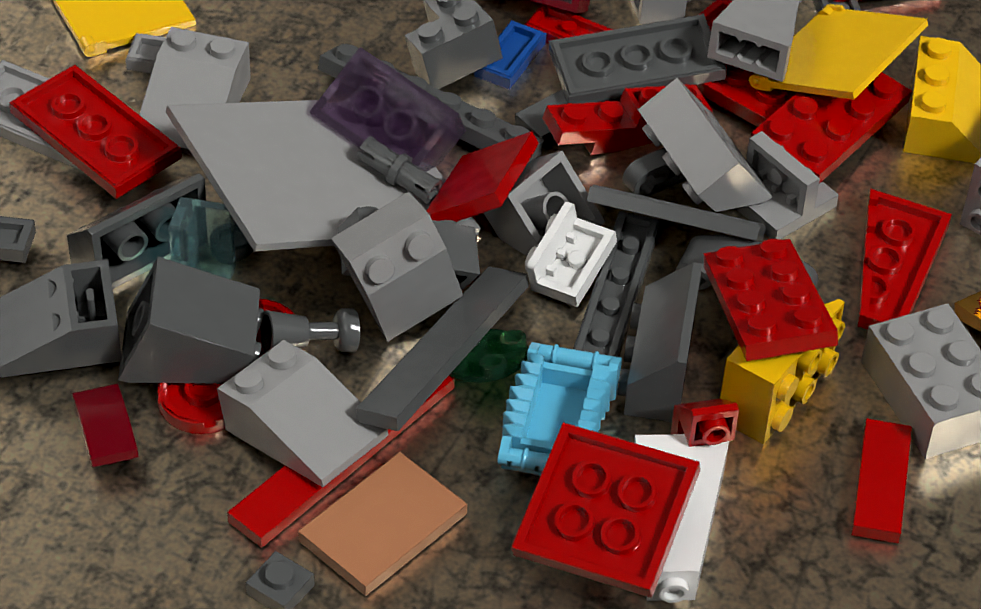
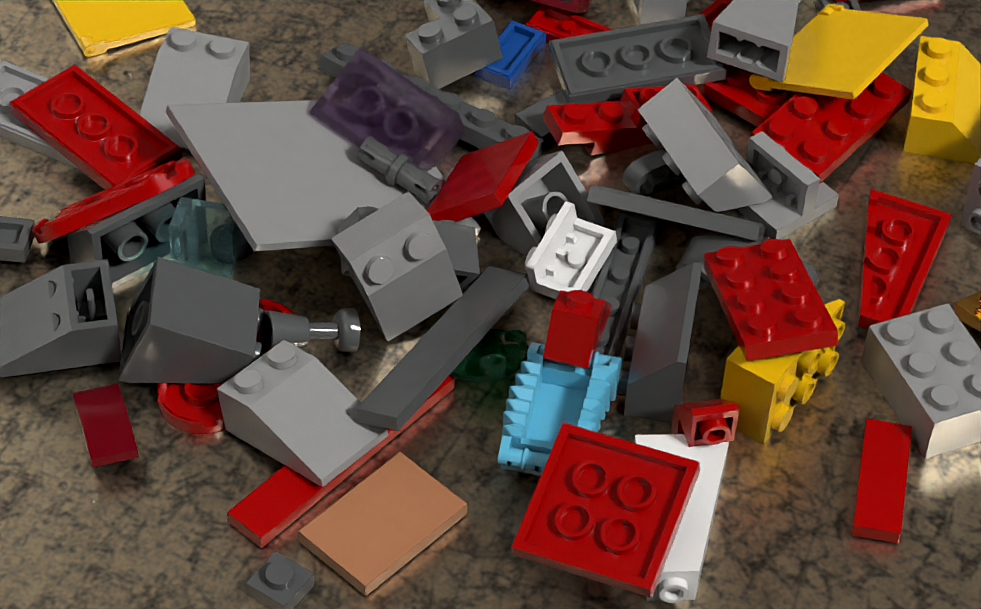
light grey tile [126,33,166,73] -> none
none -> red tile [32,157,195,244]
none -> red slope [543,290,612,369]

